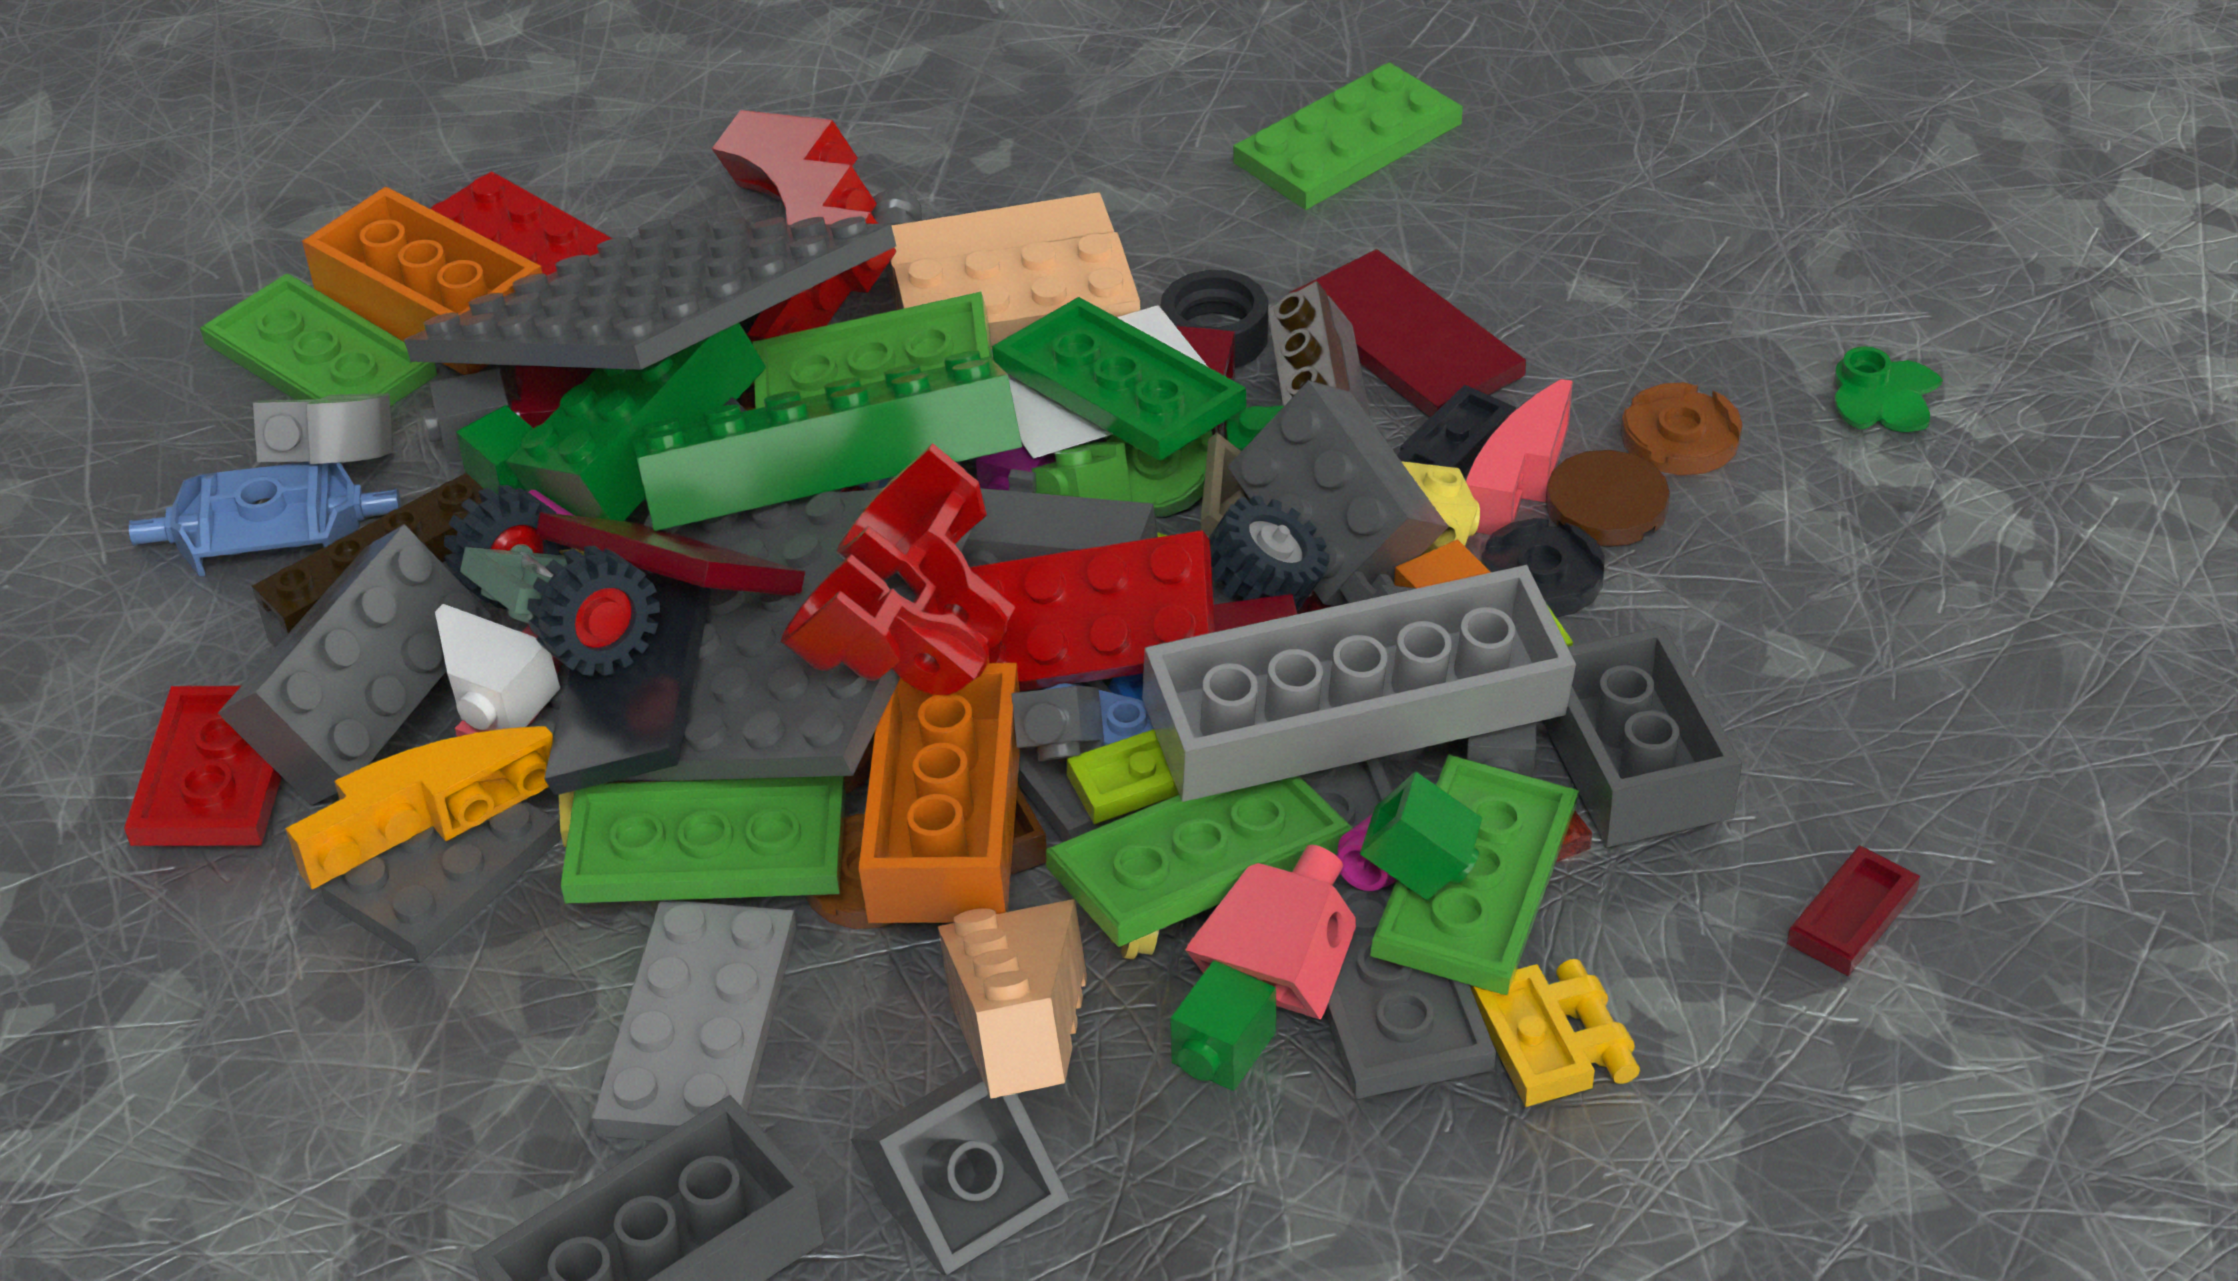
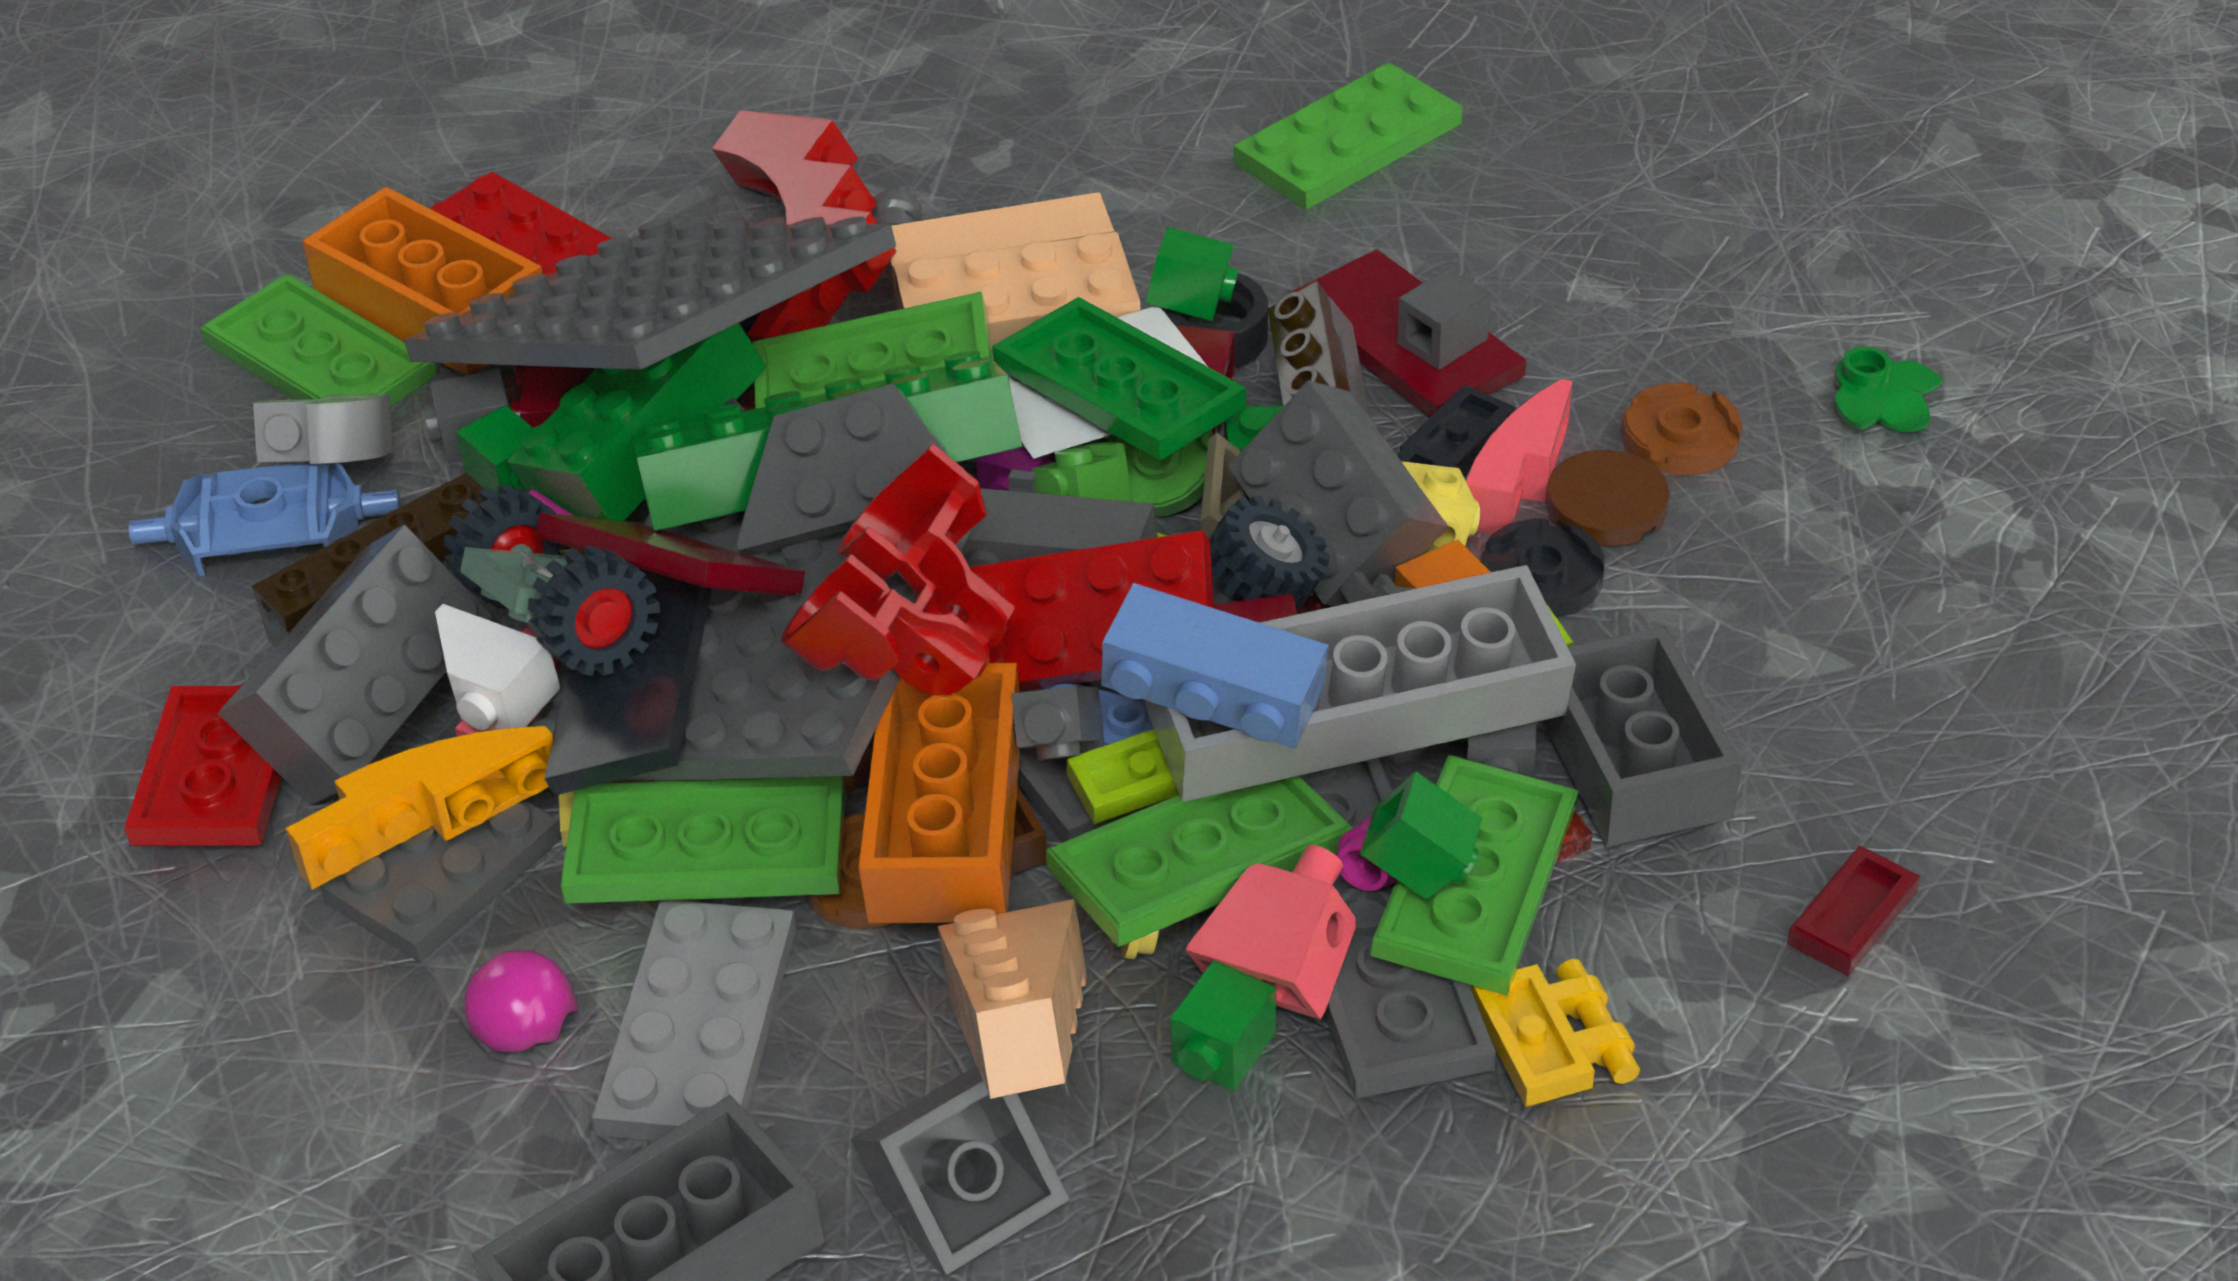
none -> dark pink hair [464,950,578,1052]
none -> dark grey wing [737,384,952,556]
none -> medium blue brick [1101,583,1329,749]
none -> green brick [1146,226,1239,321]
none -> dark grey brick [1397,268,1490,370]

